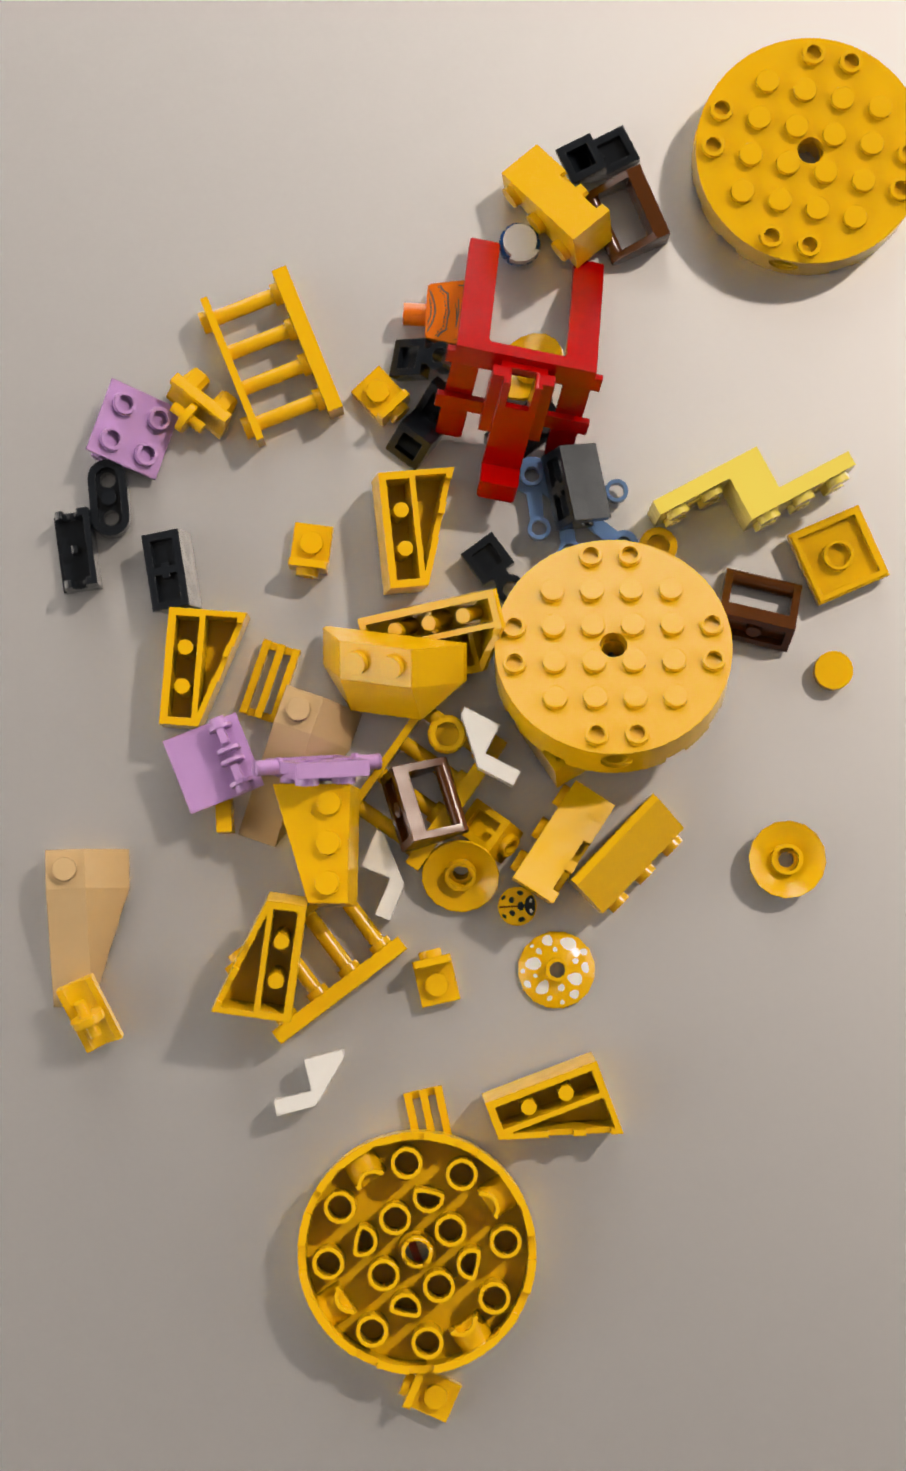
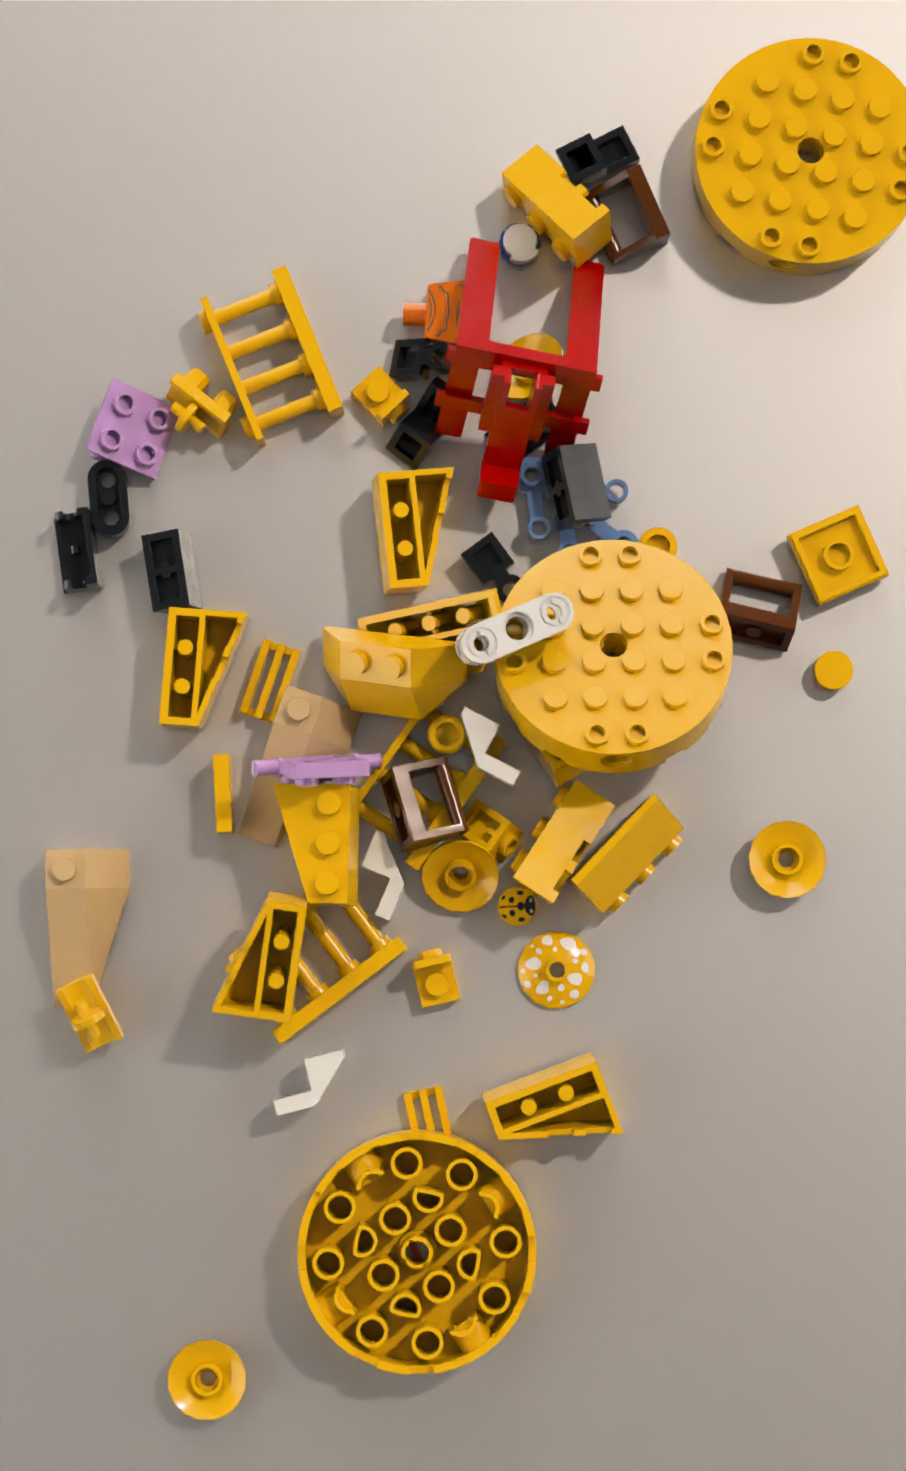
lavender hinge [163,712,264,814] -> none
yellow bracket [288,522,334,579] -> none
yellow bracket [398,1372,462,1423] -> none
light yellow bracket [647,446,856,532] -> none
none -> yellow dish [168,1340,246,1420]
none -> white piece [455,592,574,666]

